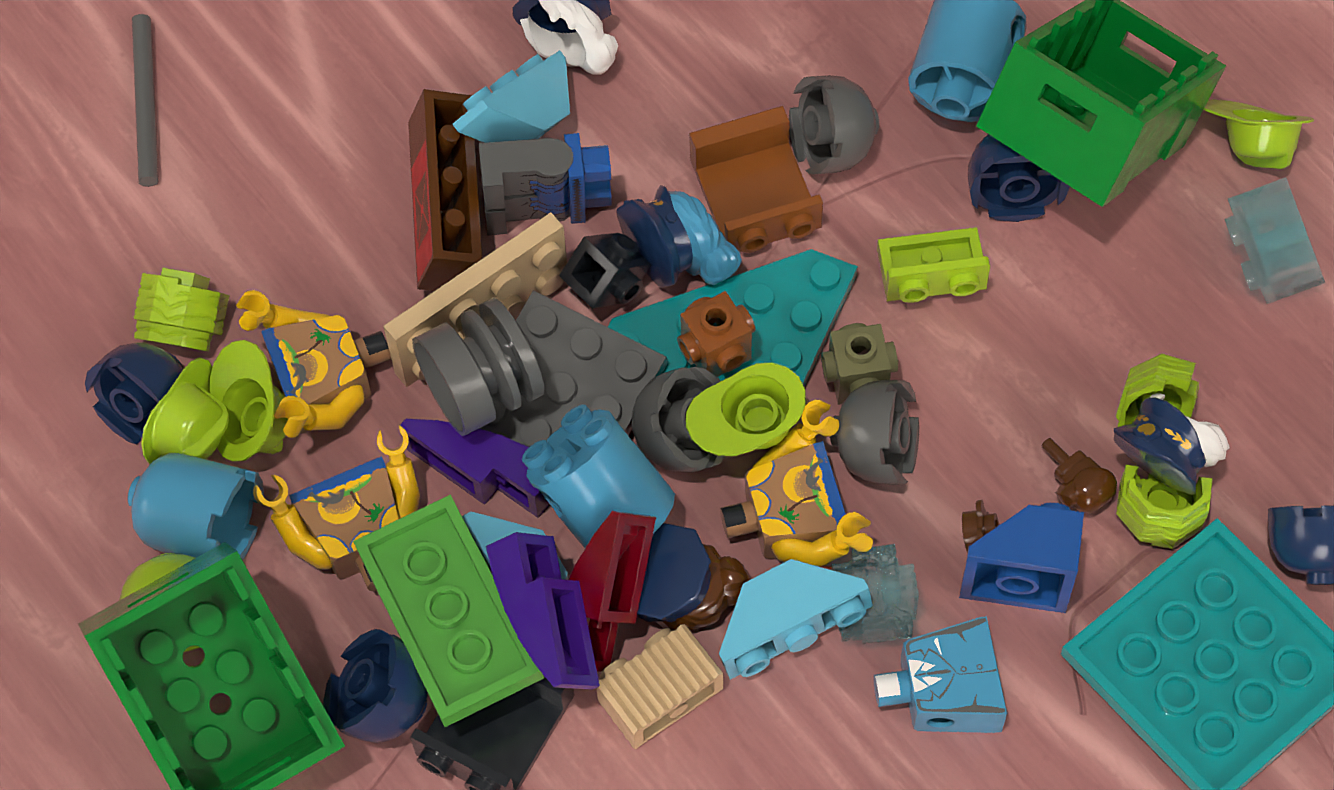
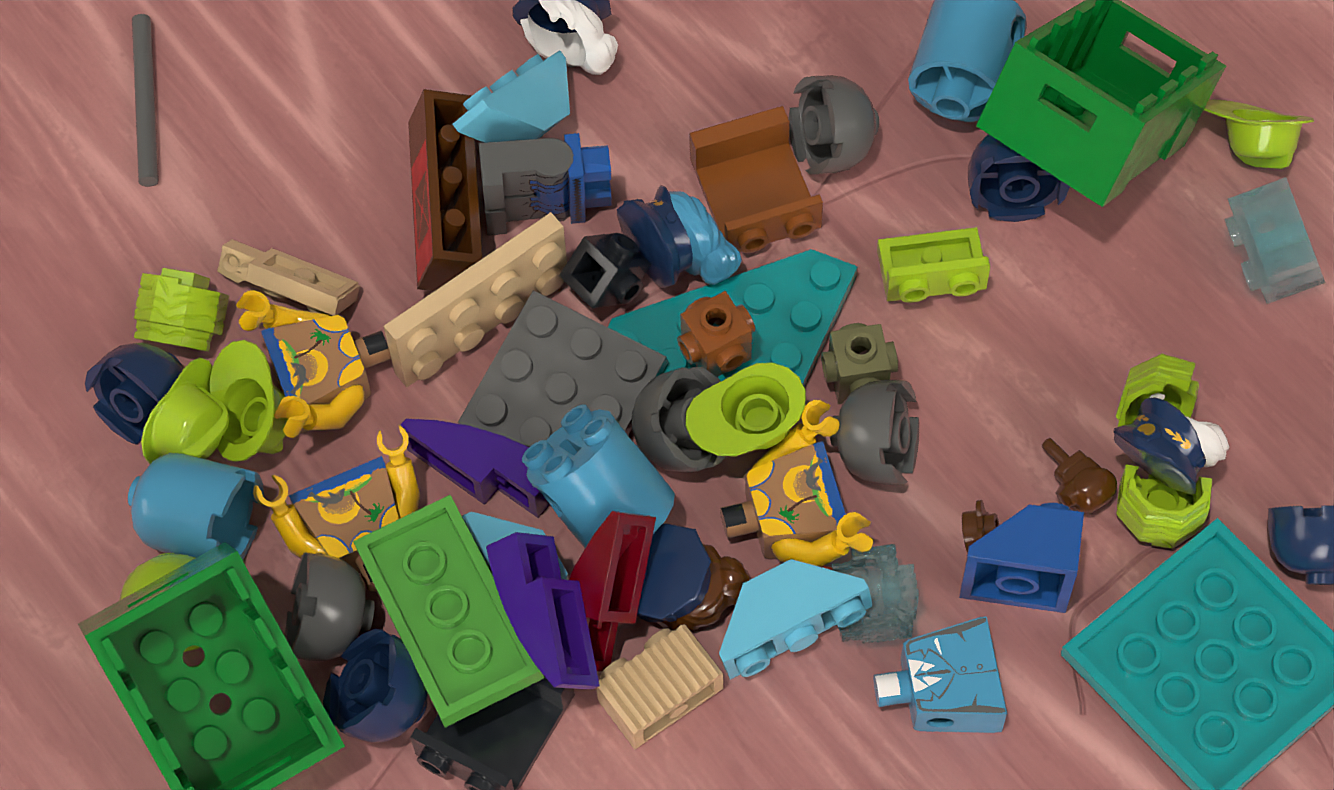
dark grey wheel [412,297,544,436] -> none
none -> tan hinge [217,239,360,316]
none -> dark grey cylinder [285,553,375,661]

